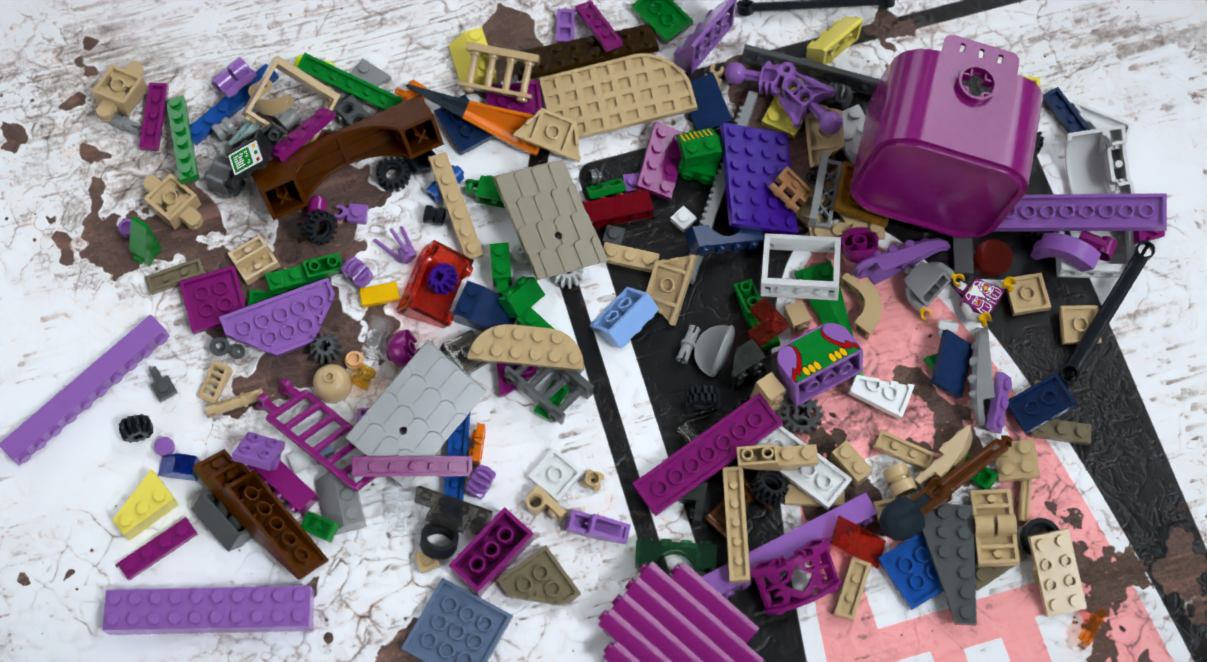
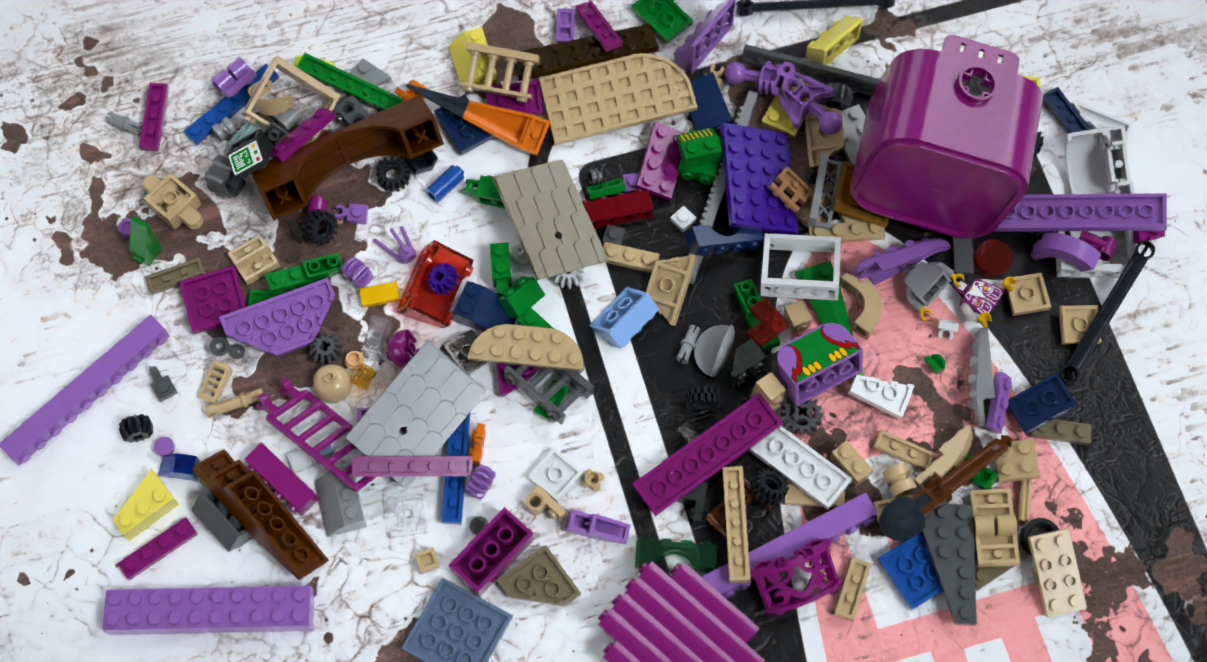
tan brick [92,61,147,122] -> none
green plate [166,95,200,185] -> none
medium lavender plate [232,432,285,471] -> none
green plate [301,511,340,543] -> none
clear smoke bracket [414,485,493,534] -> none
black tyre [419,521,459,560] -> none
black wheel [423,205,446,226] -> none
tan plate [428,152,484,262] -> none
tan wing [513,108,581,163] -> none
tan slope [737,444,818,471] -> none
clear red piece [830,515,886,569] -> none
magenta cylinder [841,227,879,263] -> none
dark blue tile [930,329,973,399] -> none
clear orange plate [1077,608,1108,650] -> none

